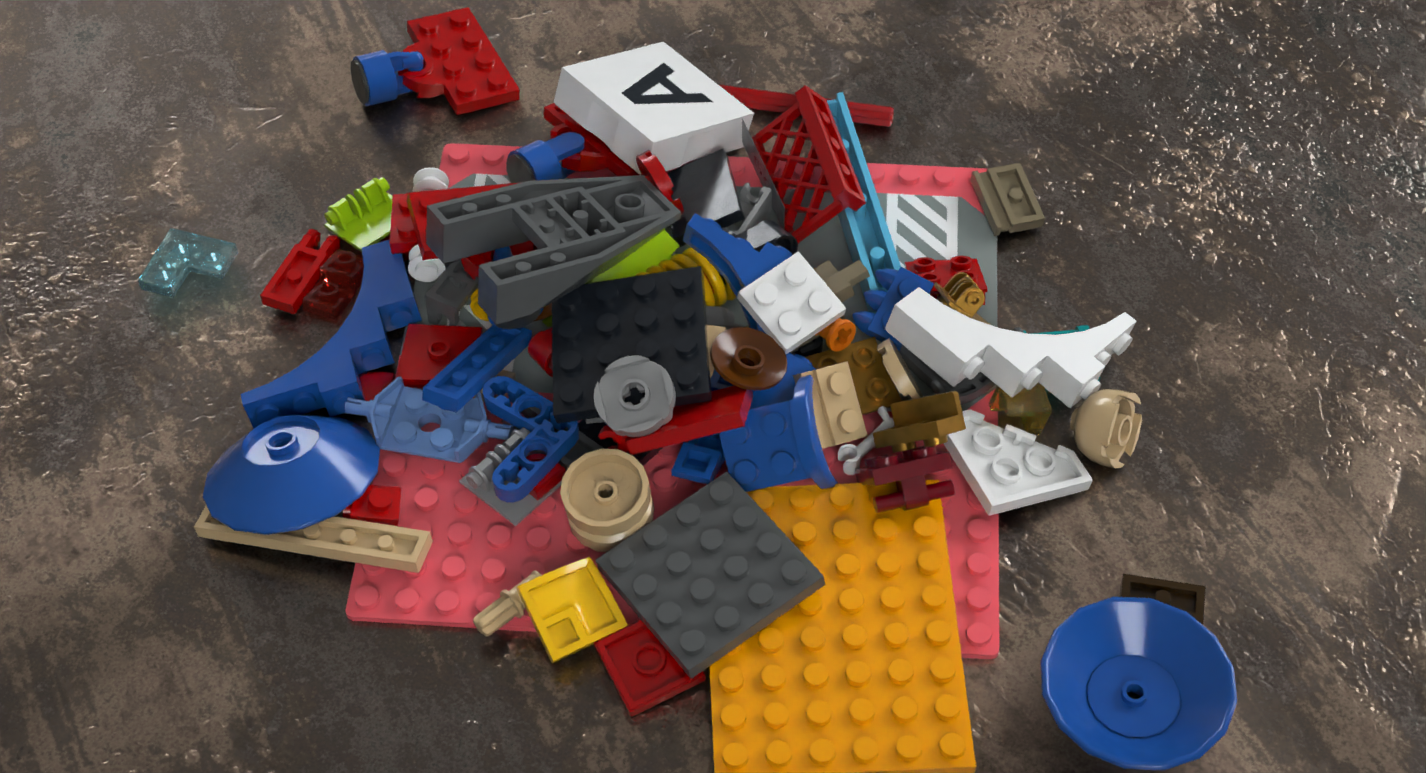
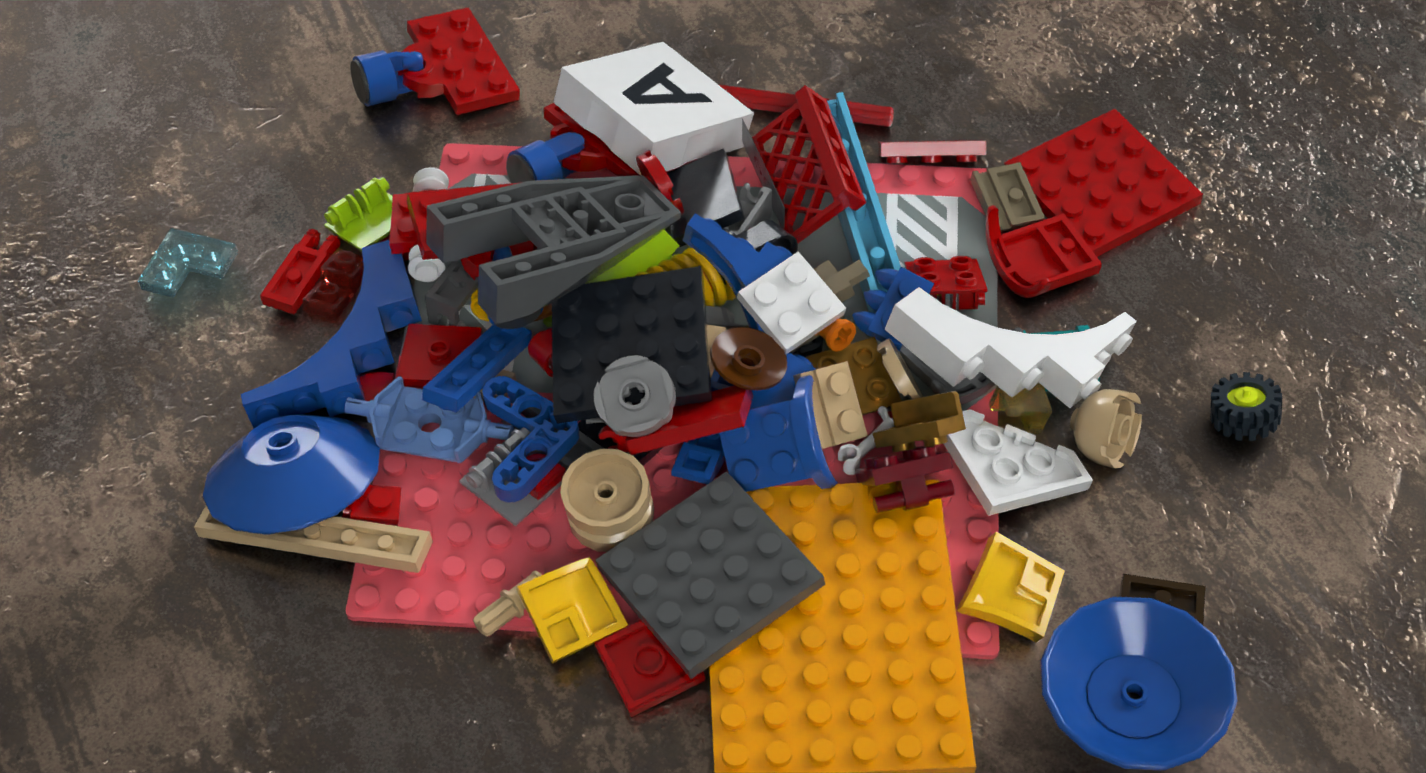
pearl gold hinge [934,272,991,325] -> none
none -> plate [878,140,986,163]
none -> yellow plate [956,532,1065,643]
none -> red piece [986,205,1102,298]
none -> red plate [1004,109,1203,257]
none -> black wheel [1210,372,1282,441]

